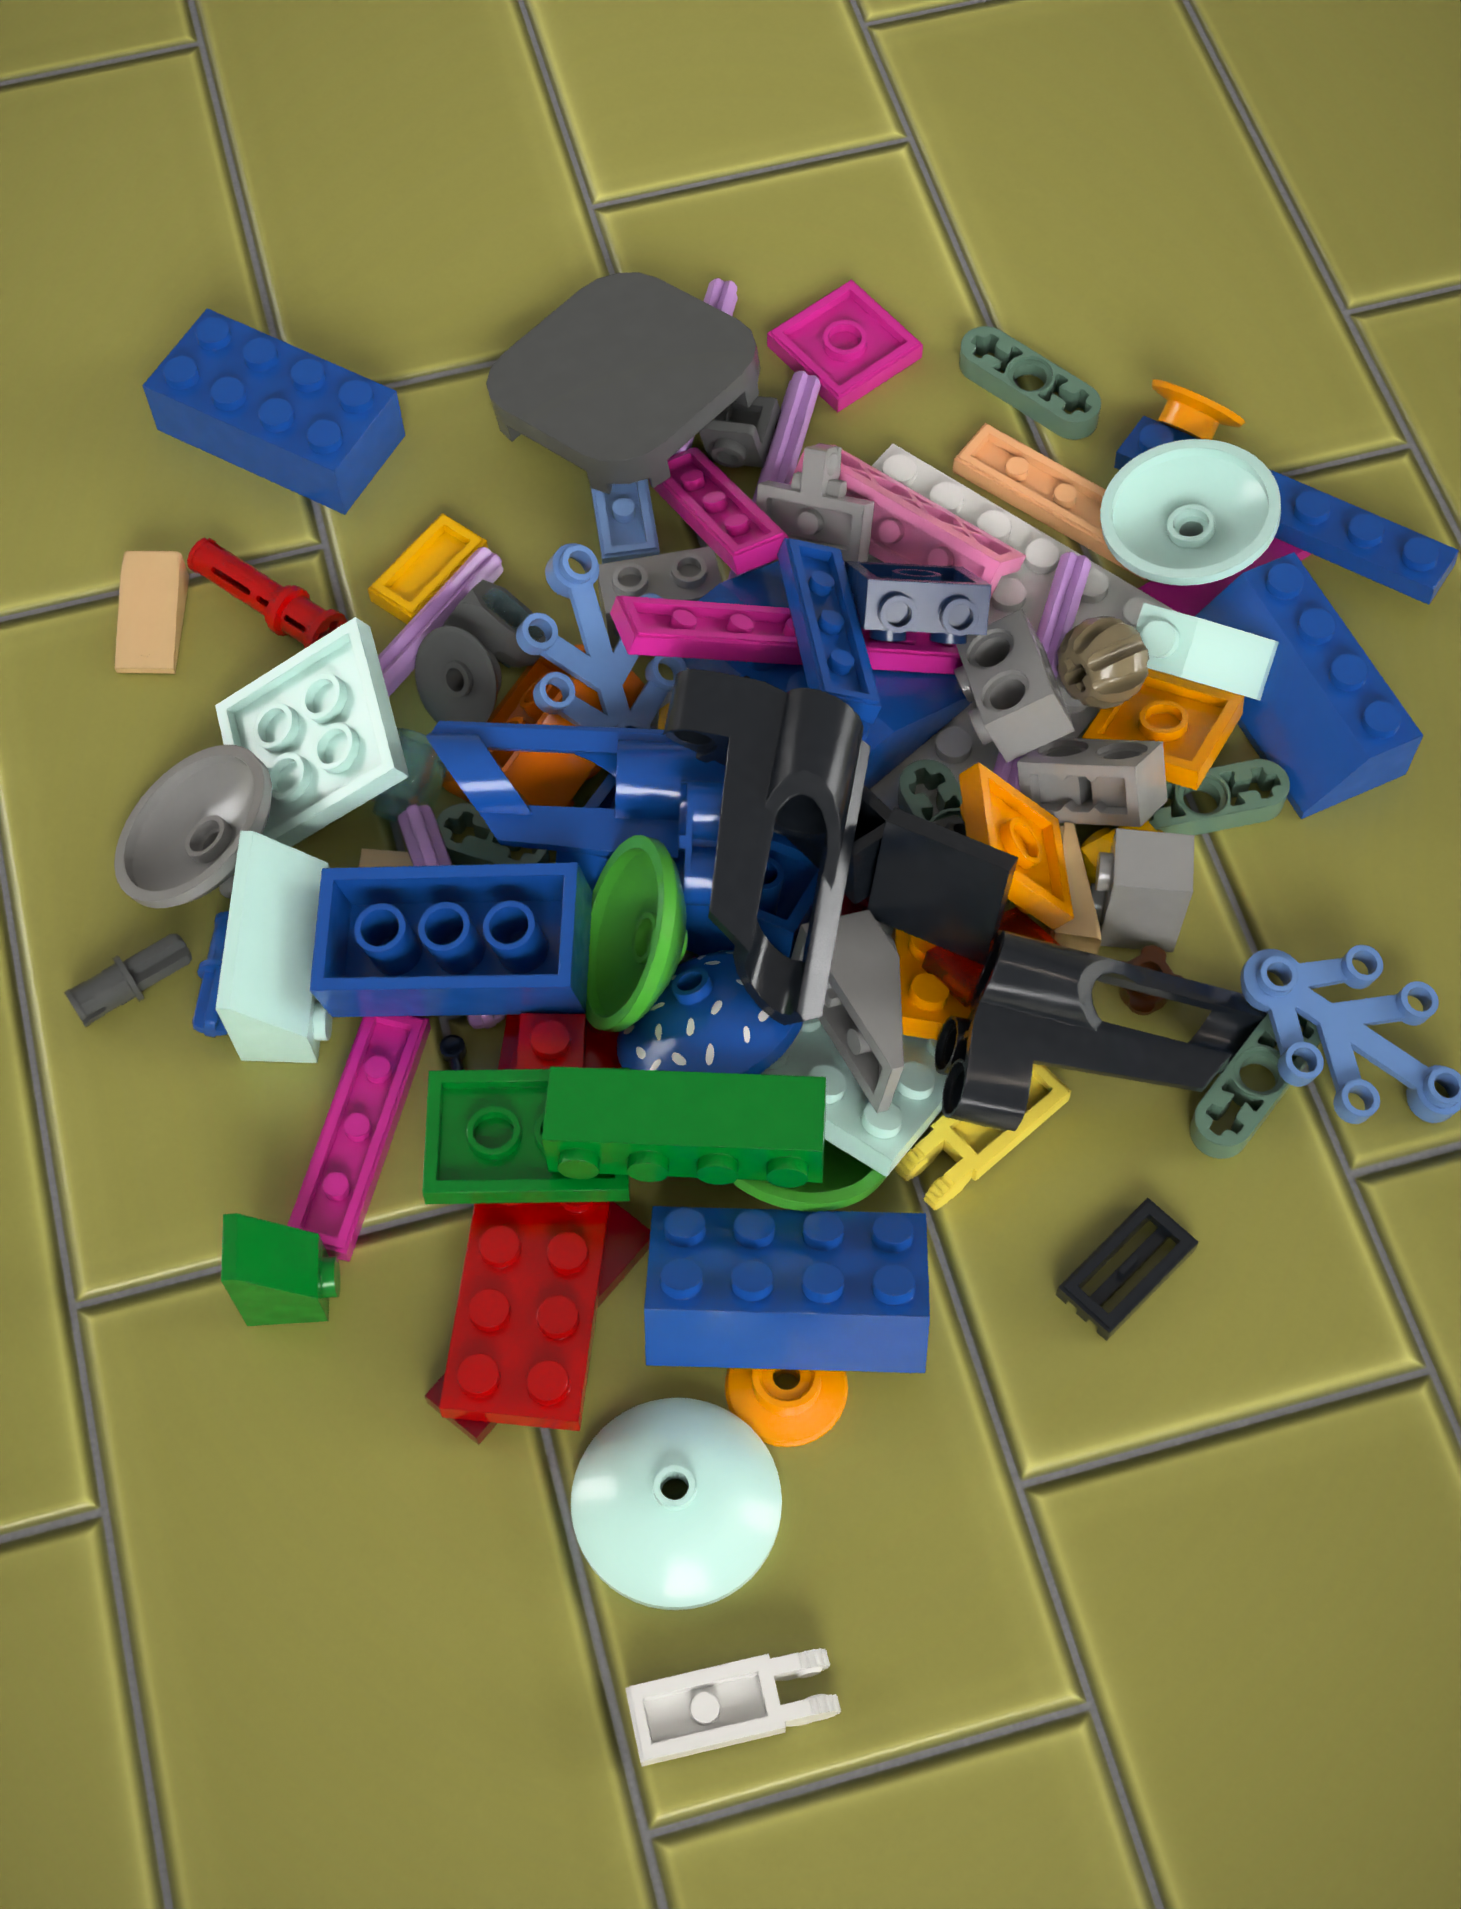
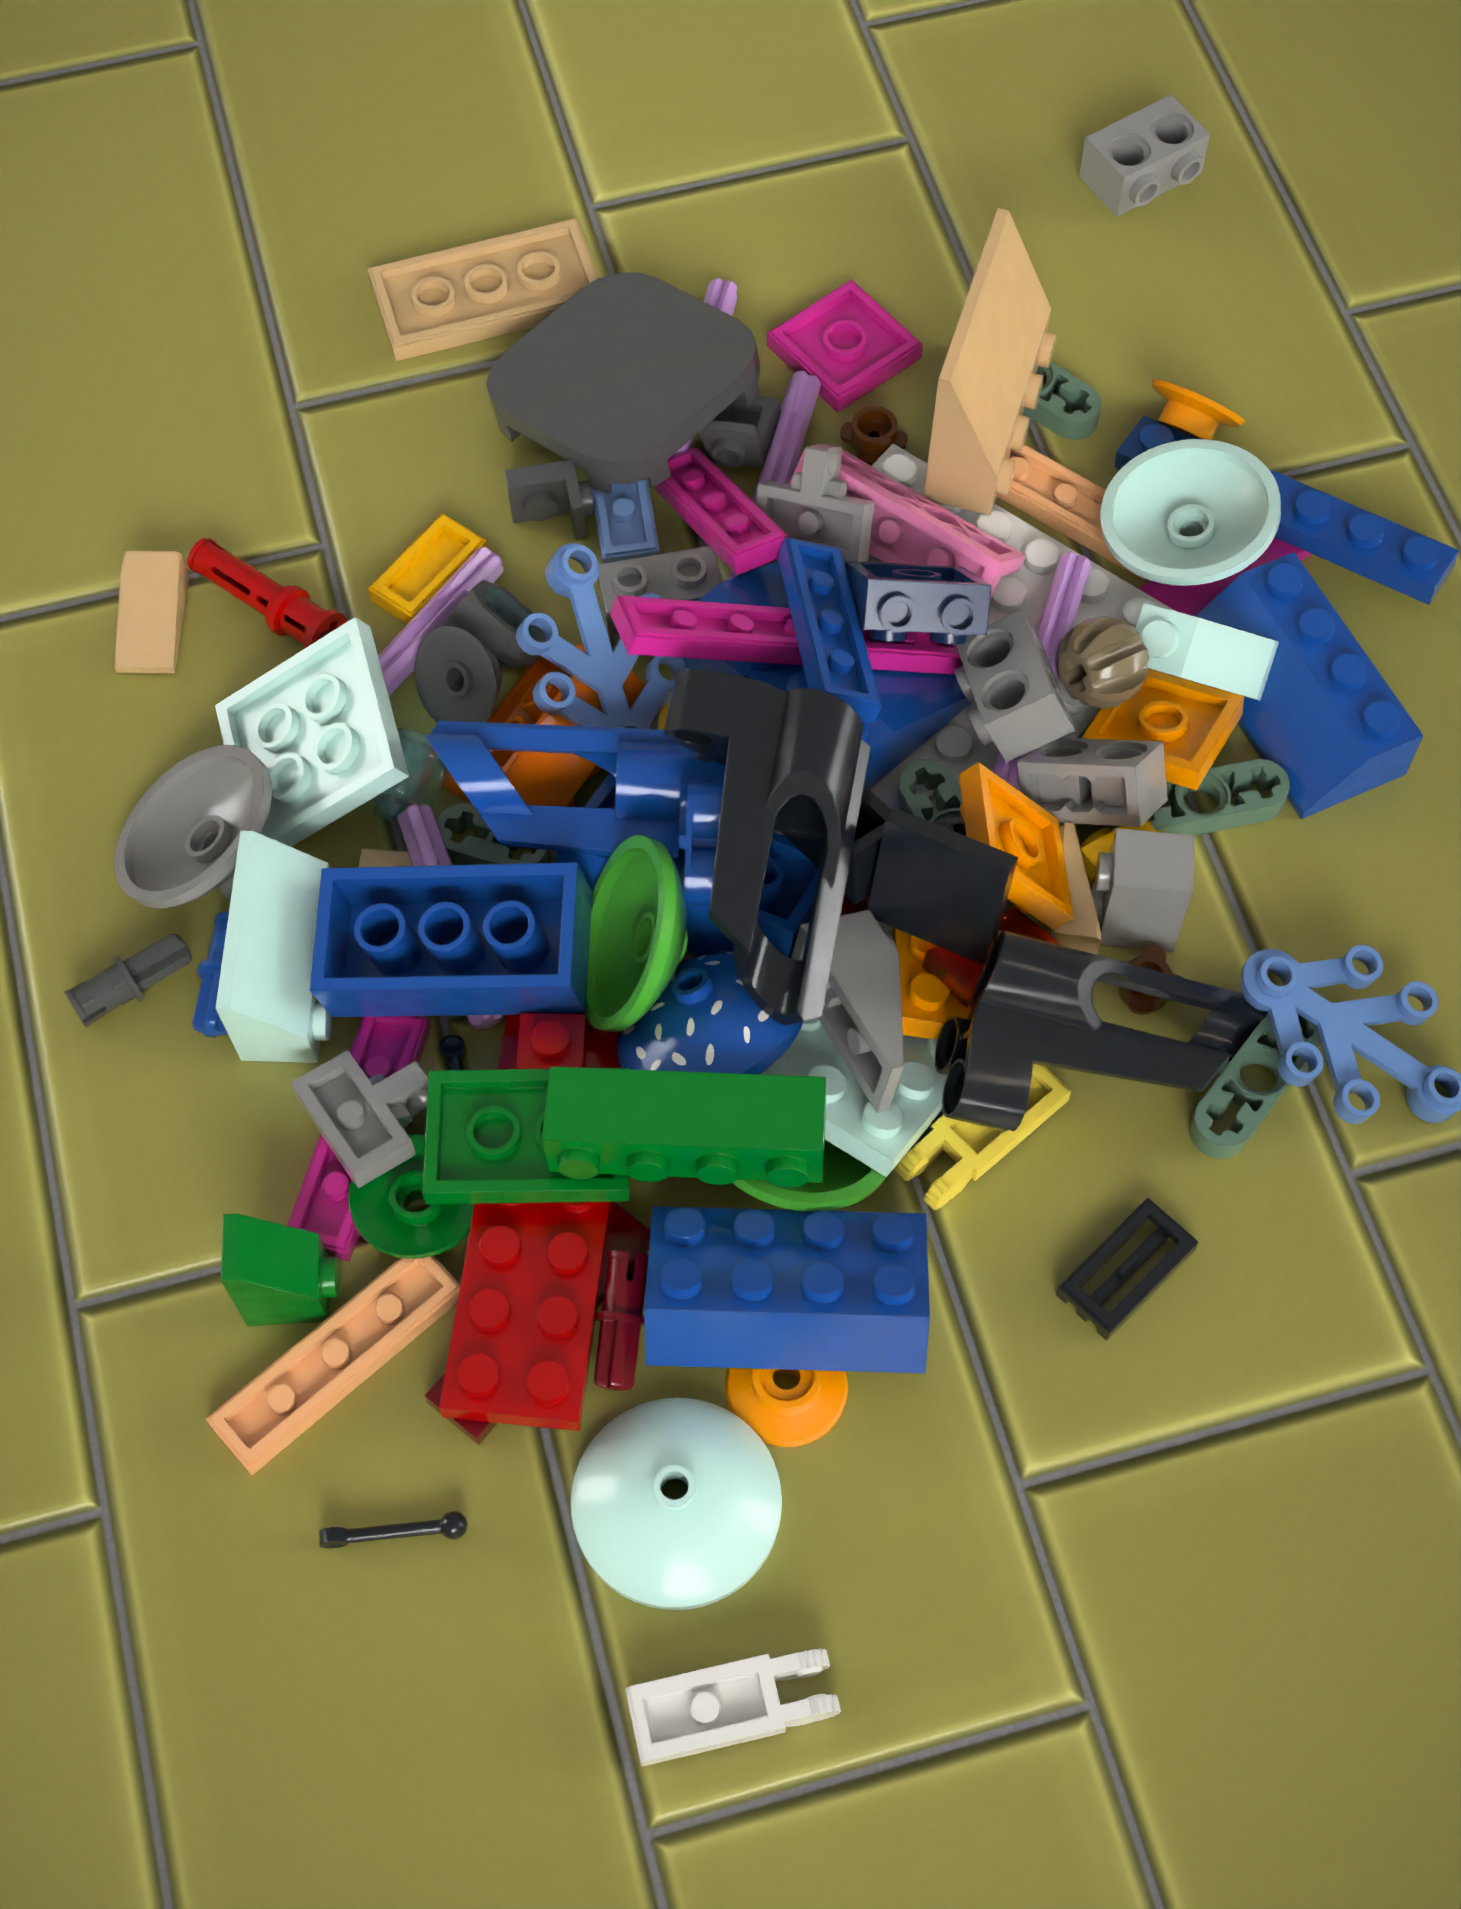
blue brick [142,308,405,515] -> none
none -> light nougat tile [205,1256,460,1476]
none -> light grey hinge [290,1050,428,1188]
none -> black hinge [319,1511,468,1549]
none -> green dish [348,1134,474,1259]
none -> tan tile [367,218,599,361]
none -> dark grey bracket [505,459,594,539]
none -> dark red axle [593,1250,648,1391]
none -> reddish brown plate [840,406,908,465]
none -> tan slope [923,208,1057,515]
none -> light grey brick [1079,95,1210,217]

